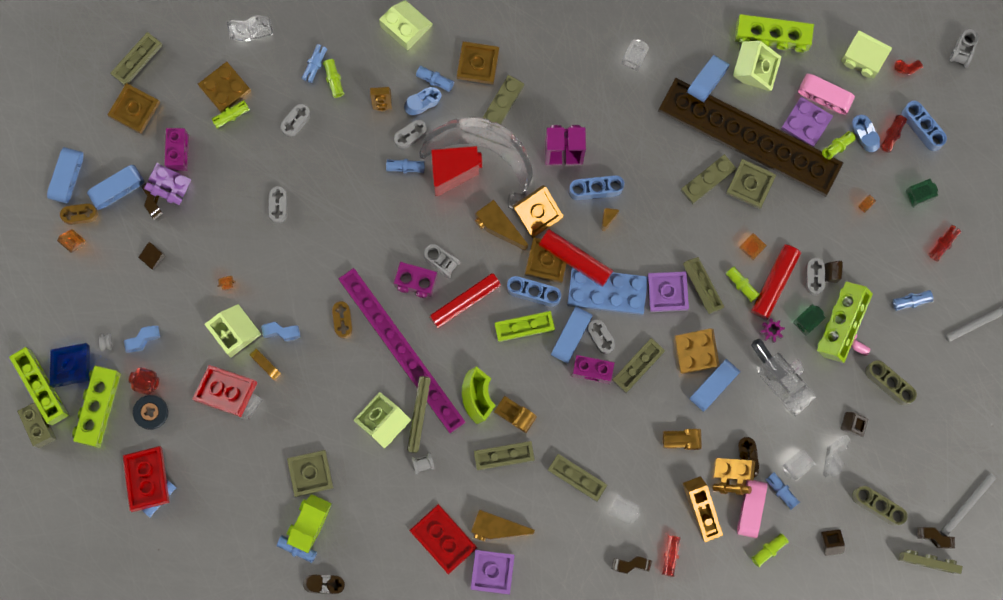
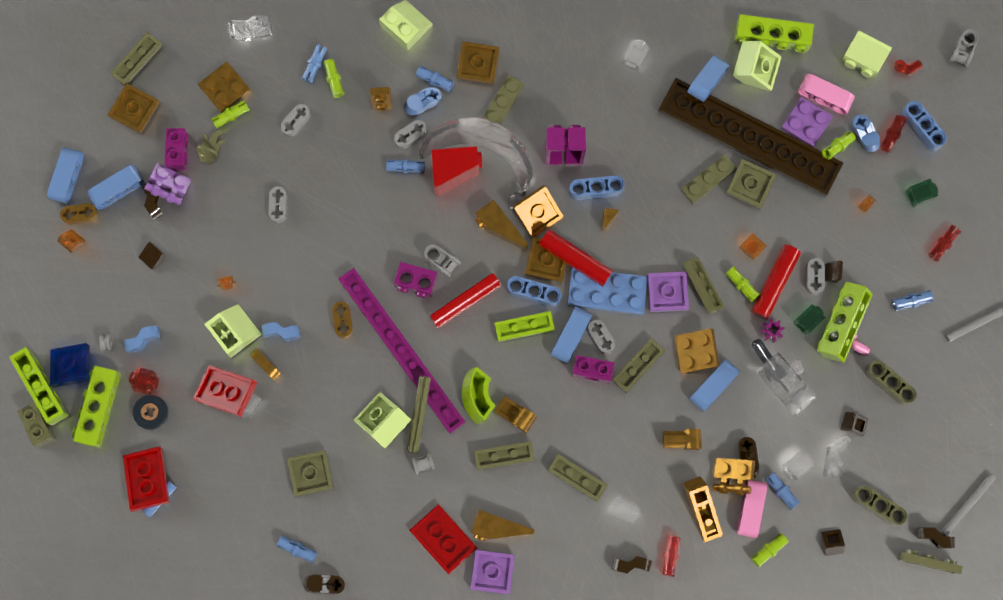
lime brick [287,494,332,553] -> none
none -> olive piece [195,128,229,164]

